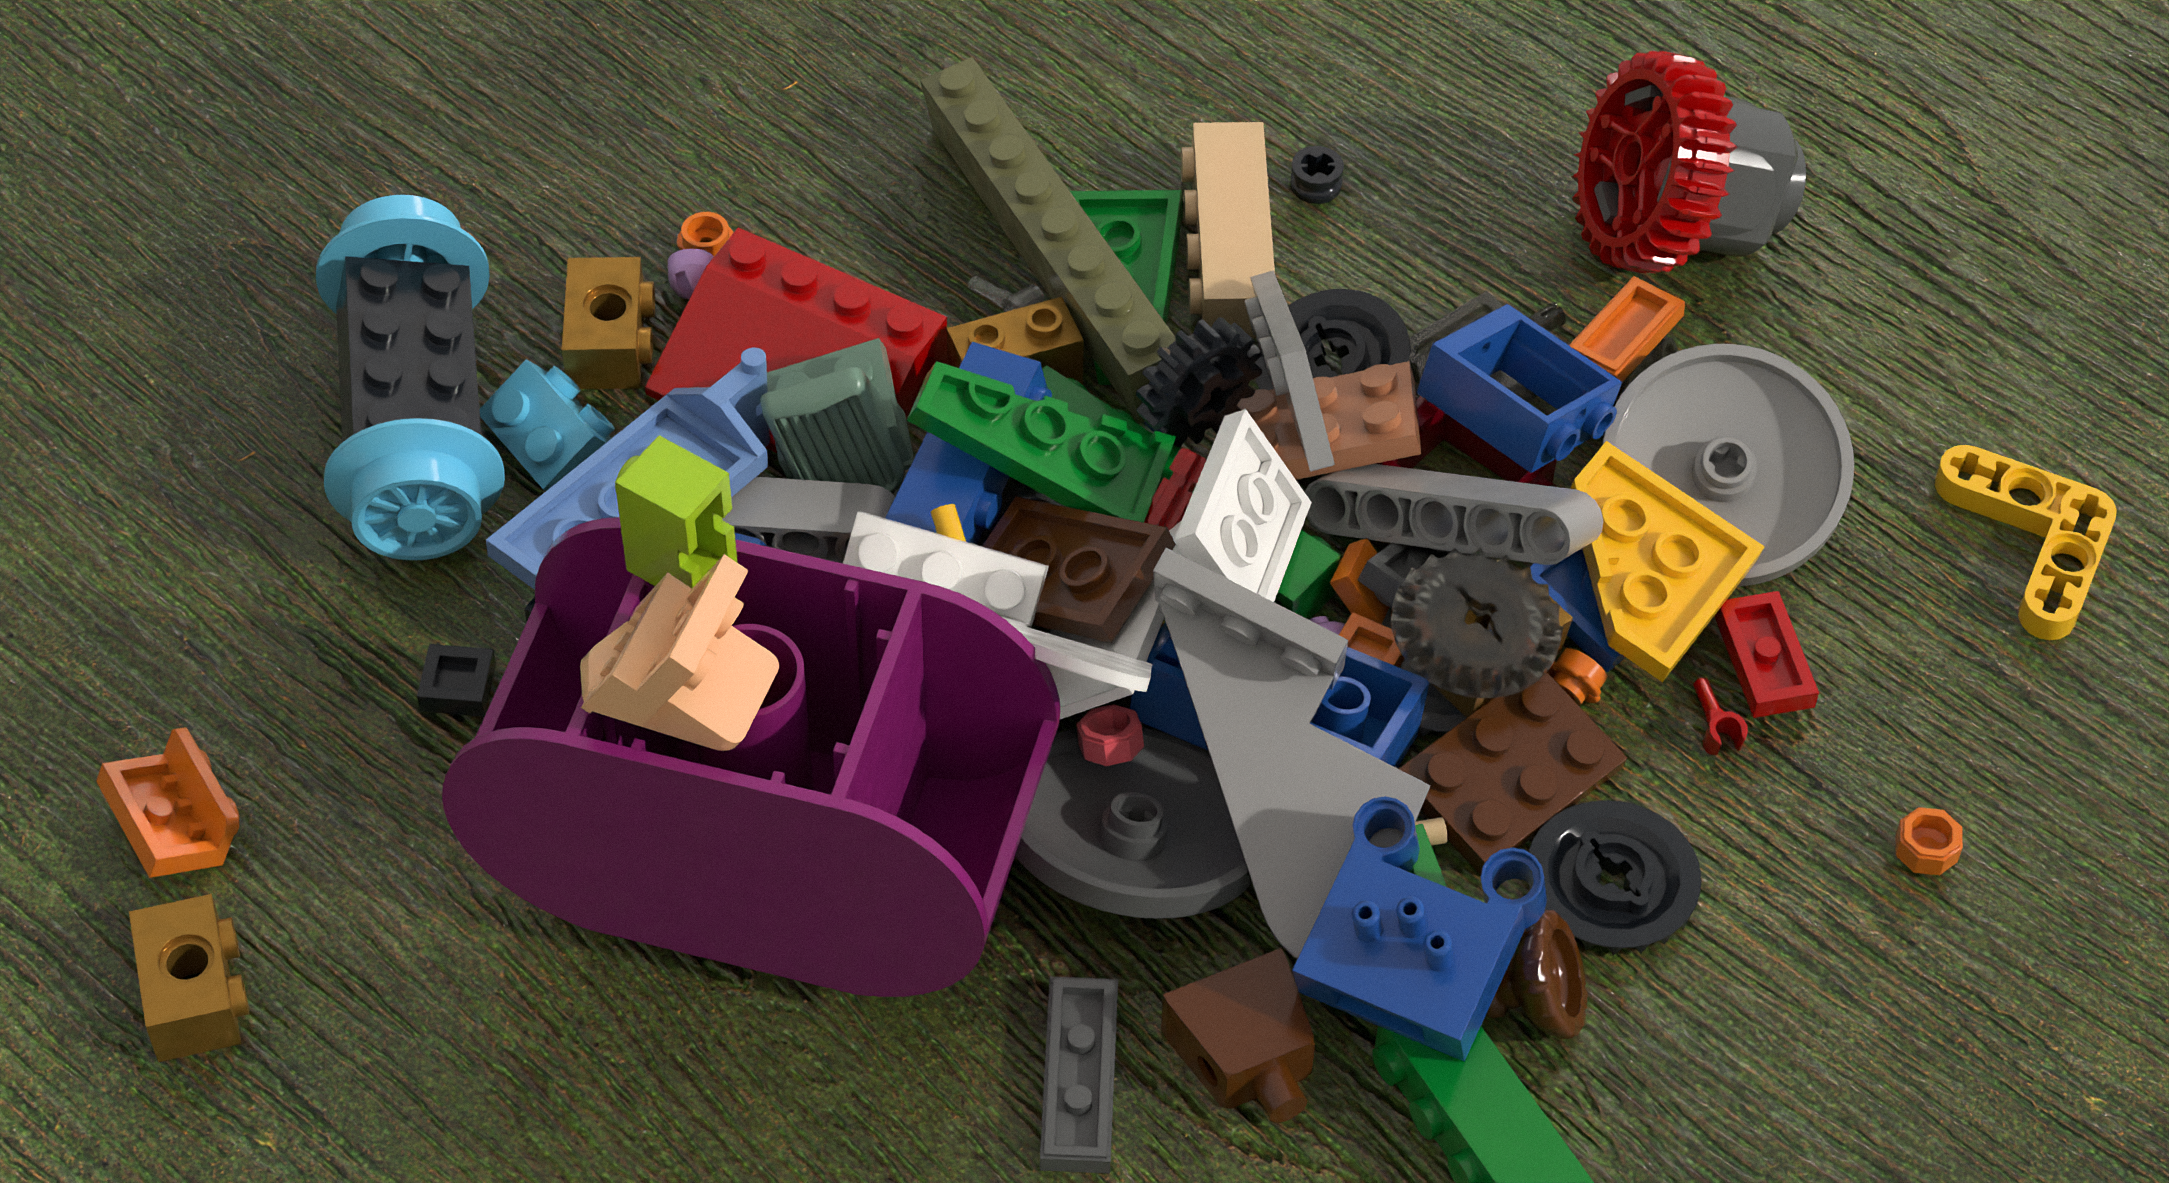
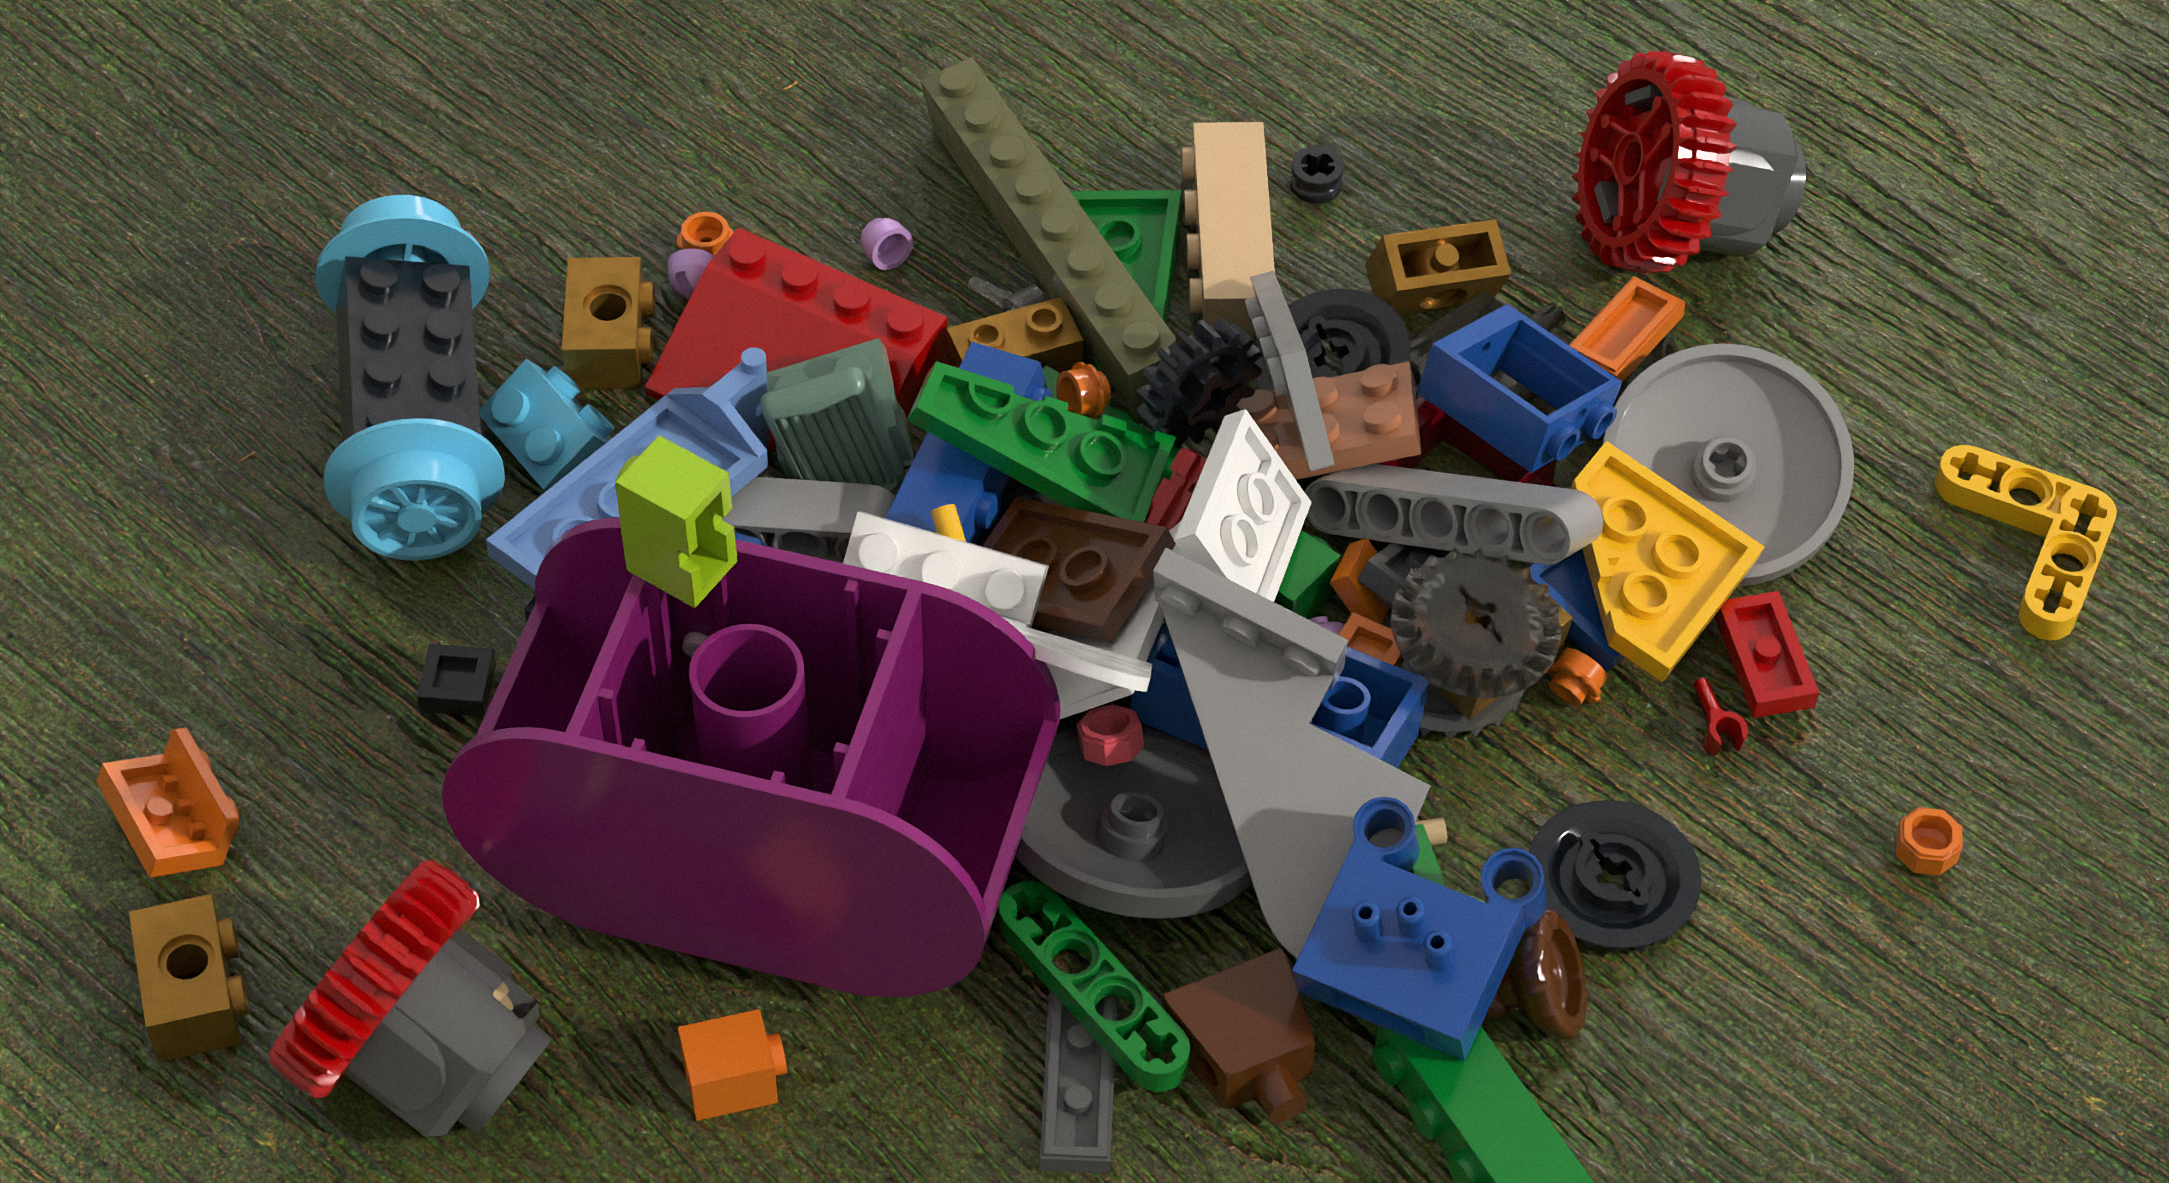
light nougat piece [580,554,779,751] -> none
reddish brown plate [1399,664,1628,875] -> none
none -> piece [269,860,553,1138]
none -> orange brick [678,1009,787,1121]
none -> lavender hinge [860,218,913,270]
none -> green beam [999,881,1190,1092]
none -> orange plate [1056,362,1111,420]
none -> pearl gold brick [1365,219,1511,316]

